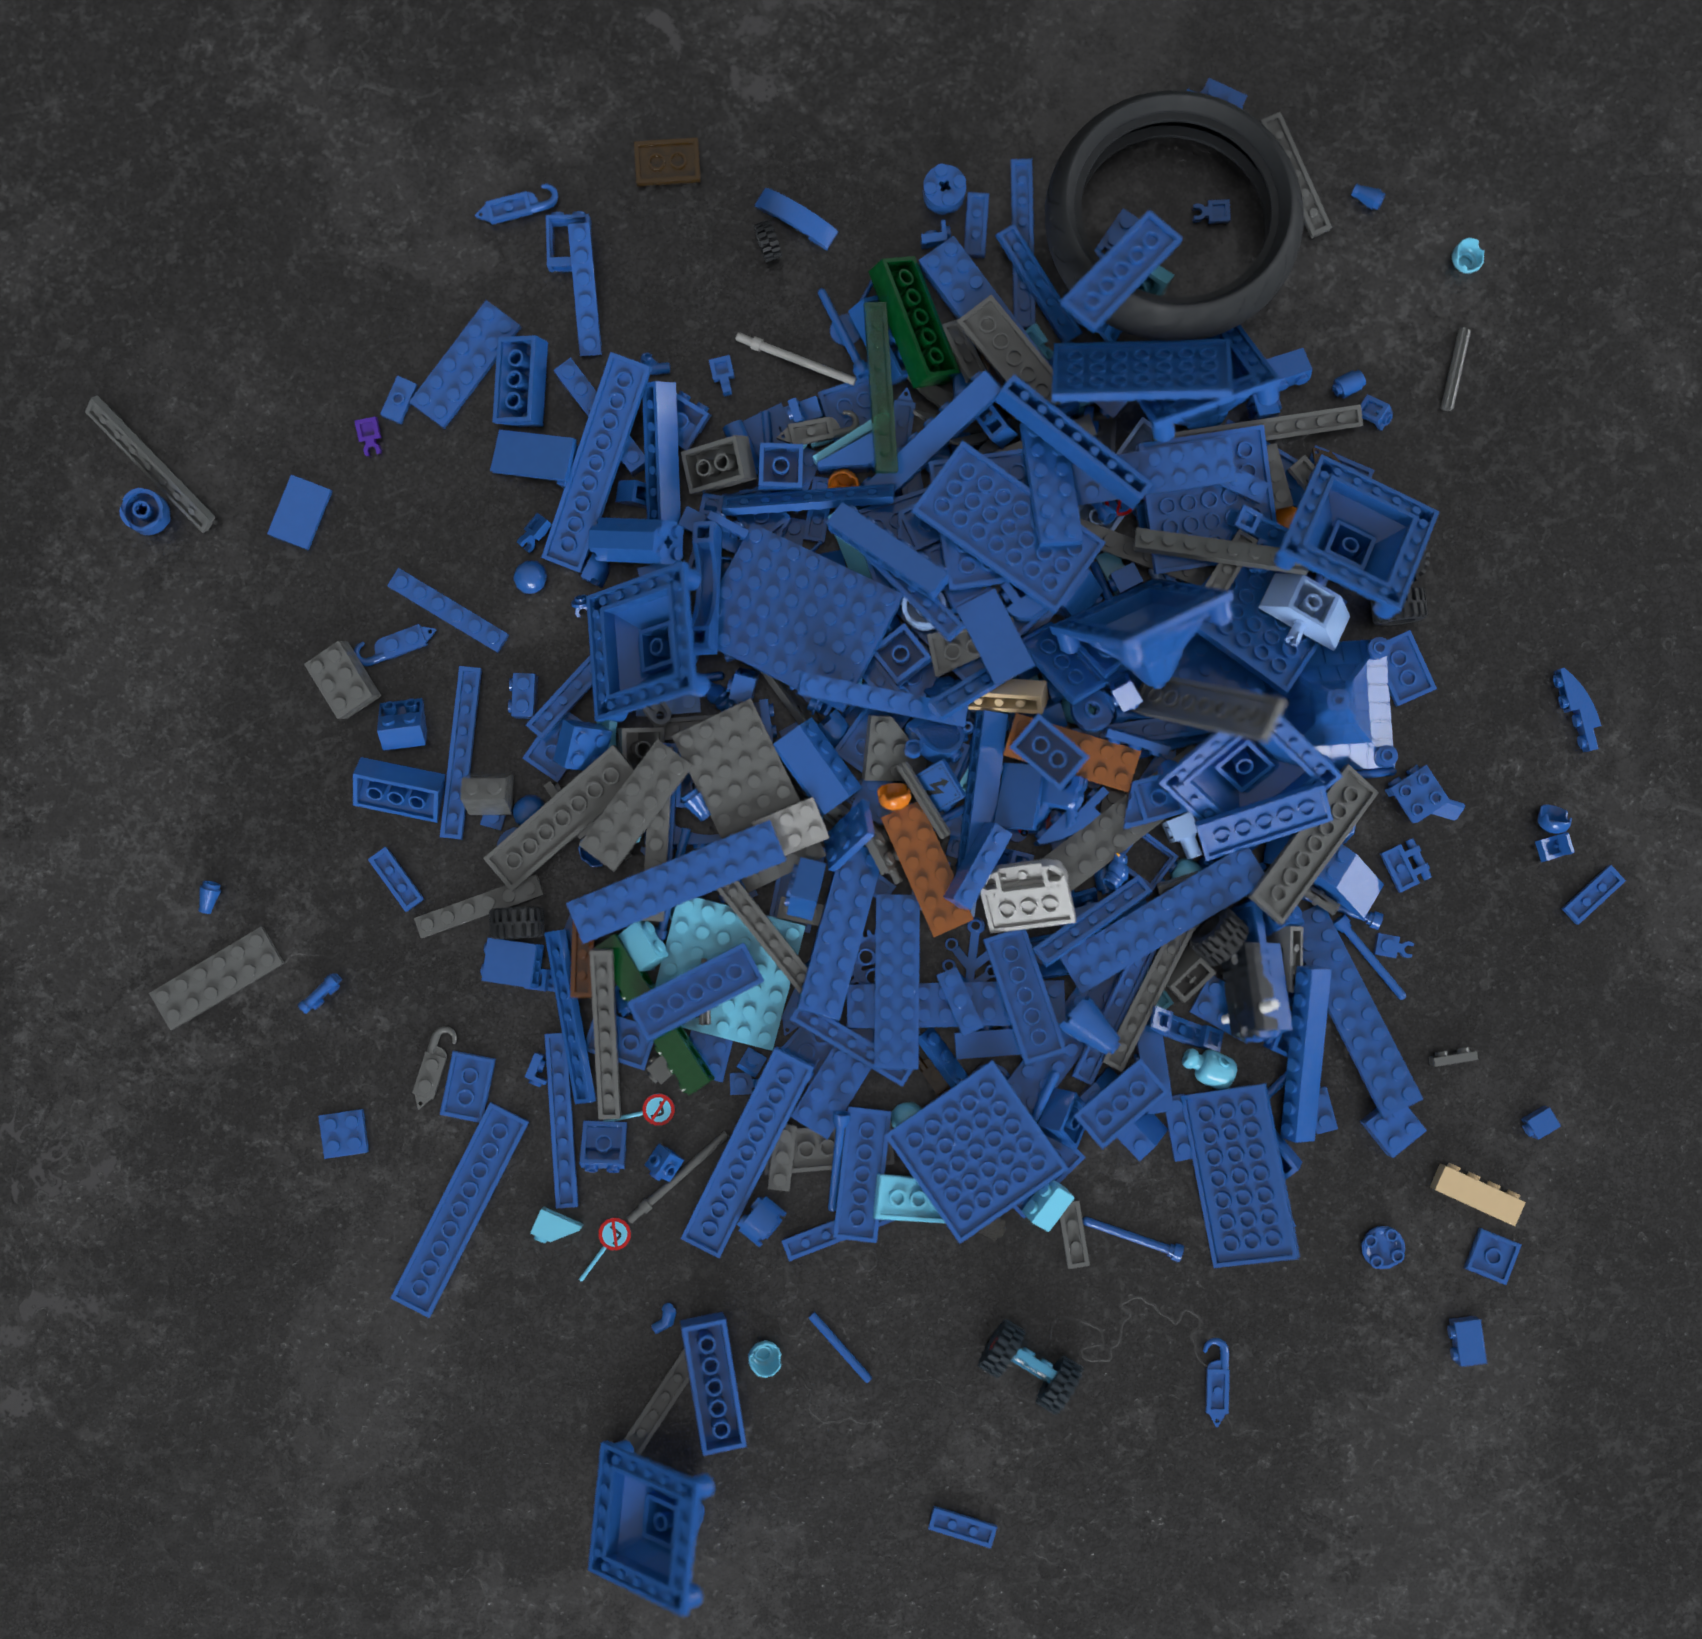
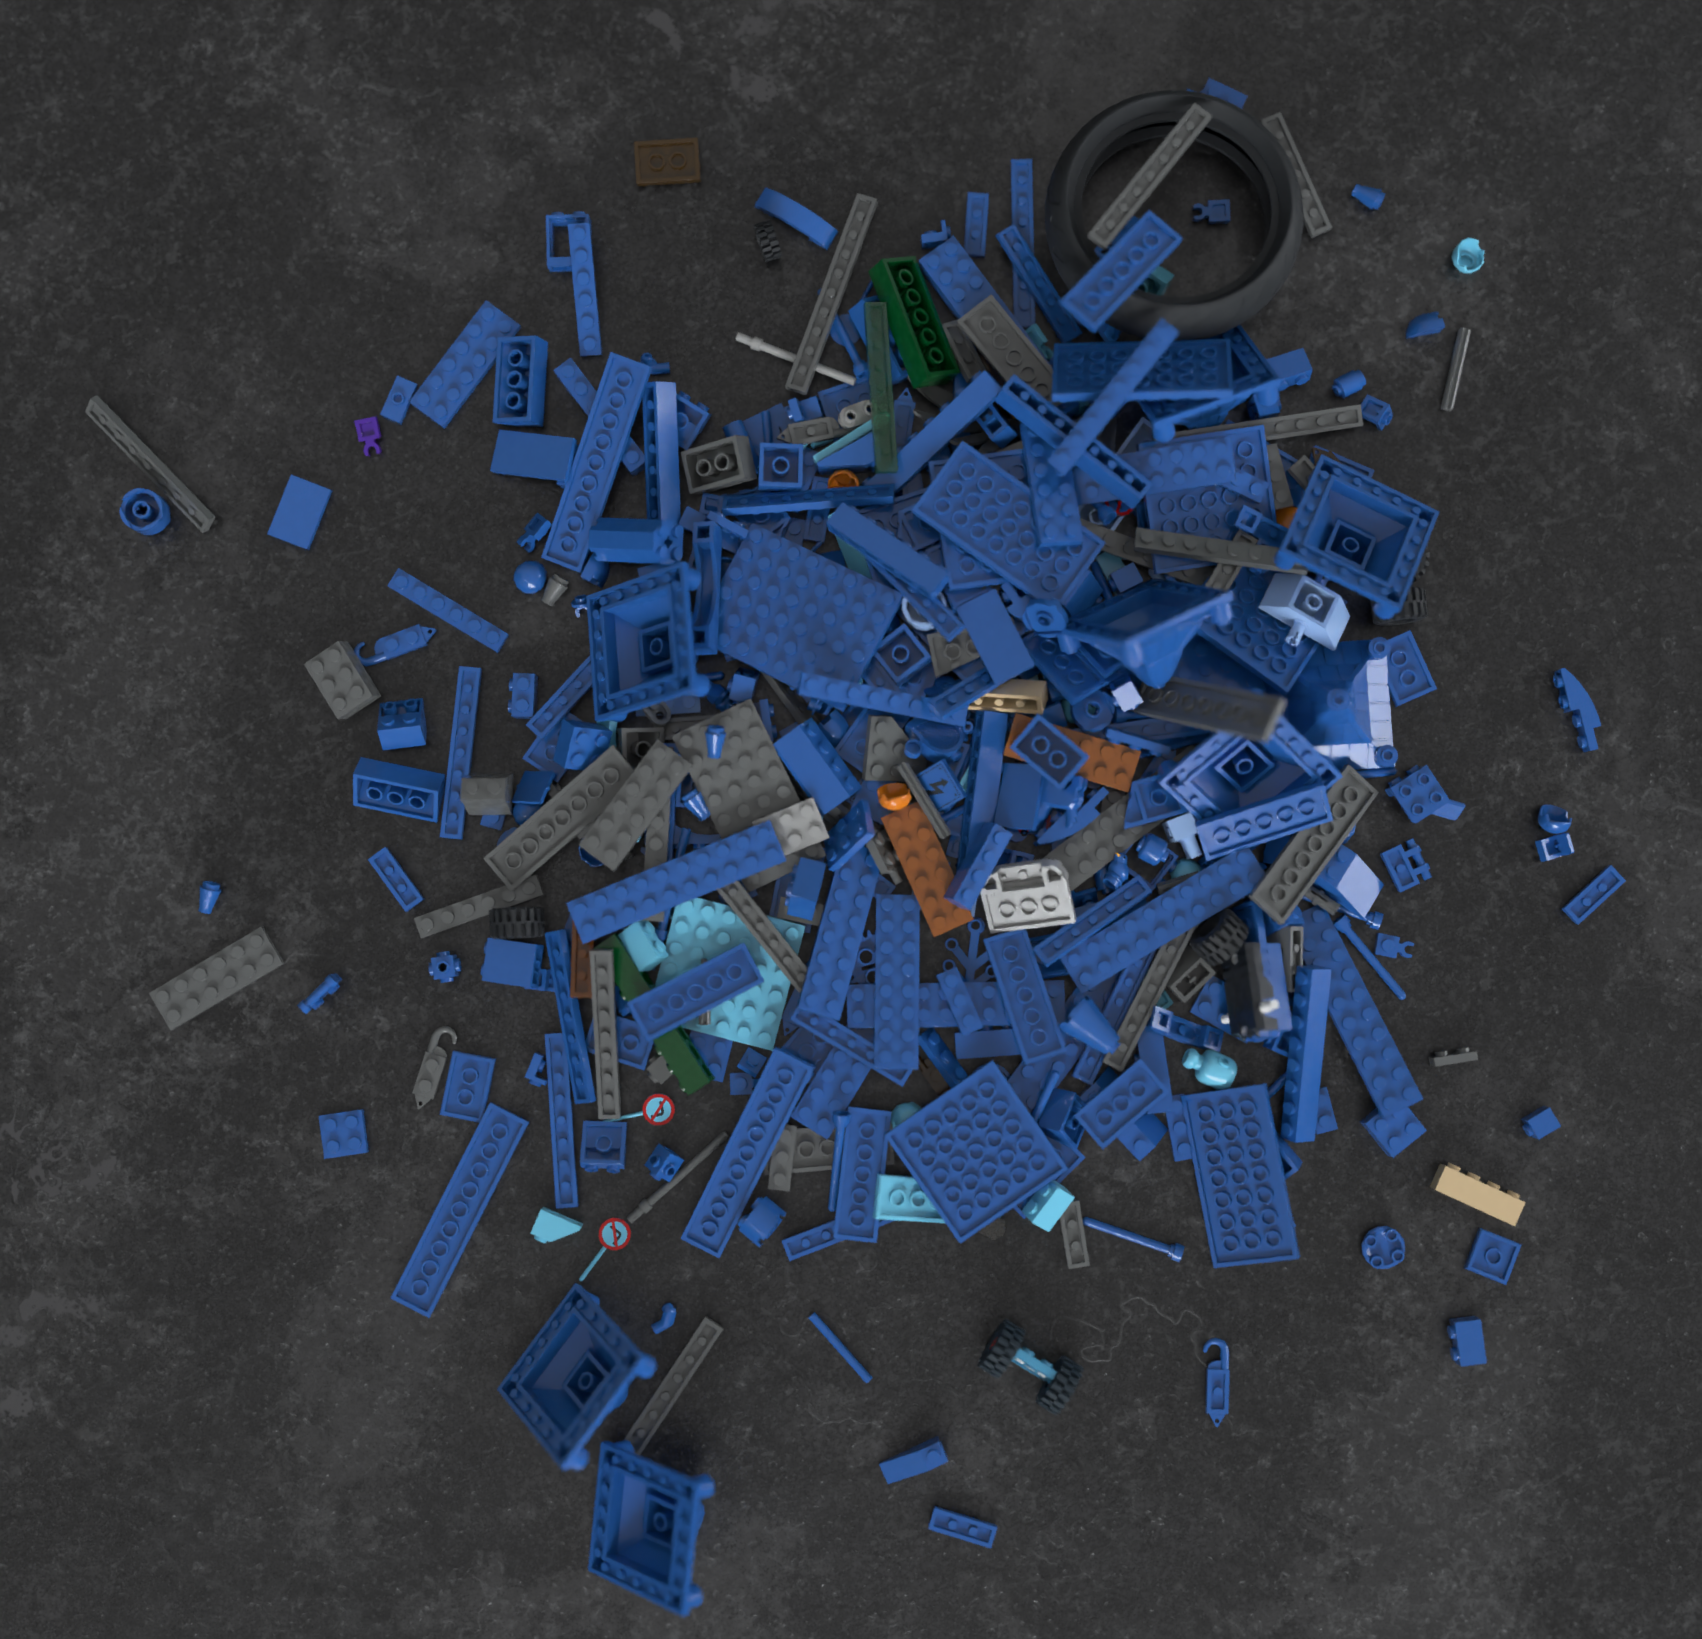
blue plate [475,184,558,225] -> none
blue slope [615,480,647,509] -> none
blue brick [680,1312,747,1456] -> none
blue plate [709,355,735,397] -> none
medium azure hair [748,1340,781,1378] -> none
blue brick [923,164,966,215] -> none
none -> blue brick [428,951,462,983]
none -> blue piece [497,1283,656,1470]
none -> blue piece [512,771,555,804]
none -> dark grey cone [541,573,569,606]
none -> blue cone [705,725,726,759]
none -> dark grey plate [785,193,878,395]
none -> light grey plate [838,400,880,430]
none -> blue slope [879,1436,948,1484]
none -> blue plate [1023,598,1068,638]
none -> blue plate [1047,318,1179,475]
none -> dark grey plate [1087,103,1212,250]
none -> blue head [1135,833,1170,866]
none -> blue brick [1406,311,1445,339]

